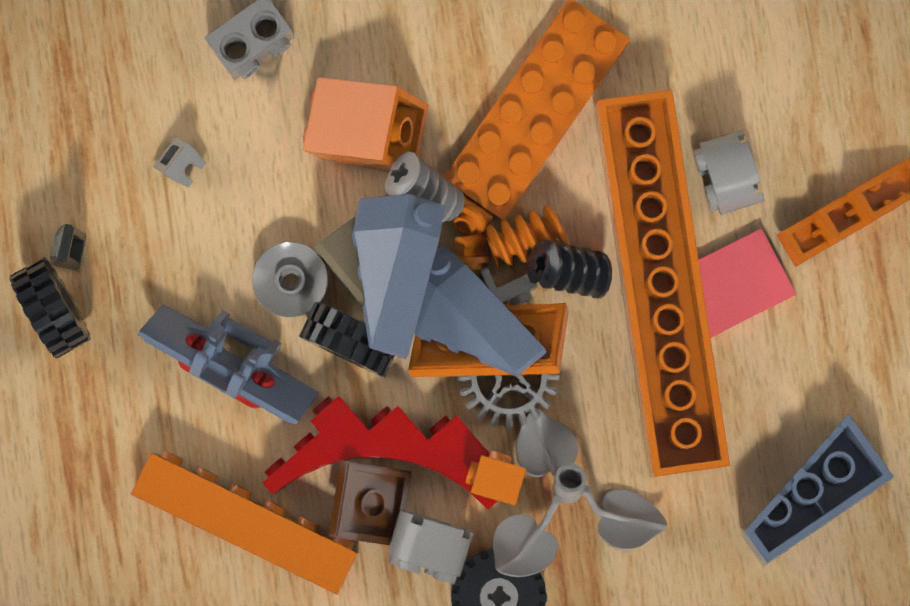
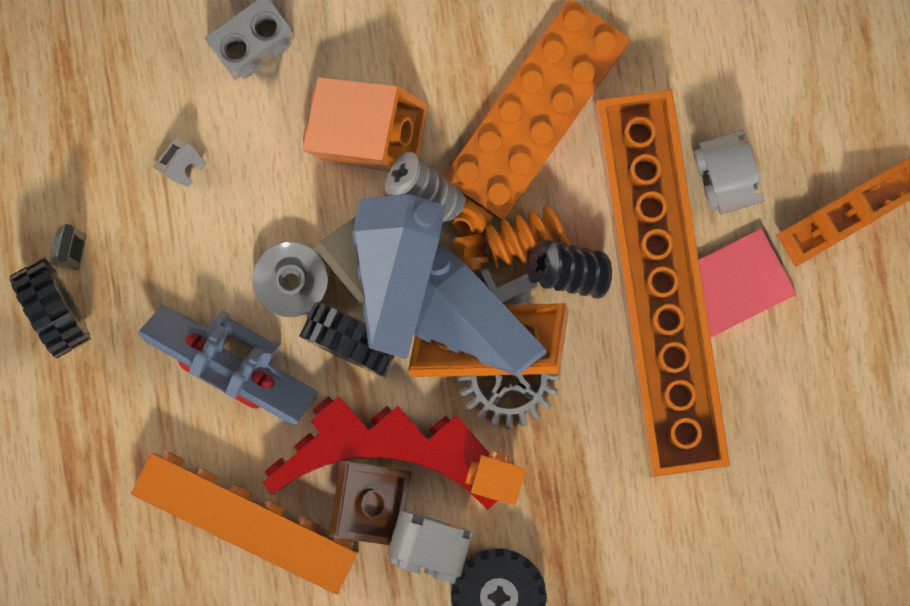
light grey plant [493,408,667,577] -> none
sand blue wedge [742,414,894,567] -> none

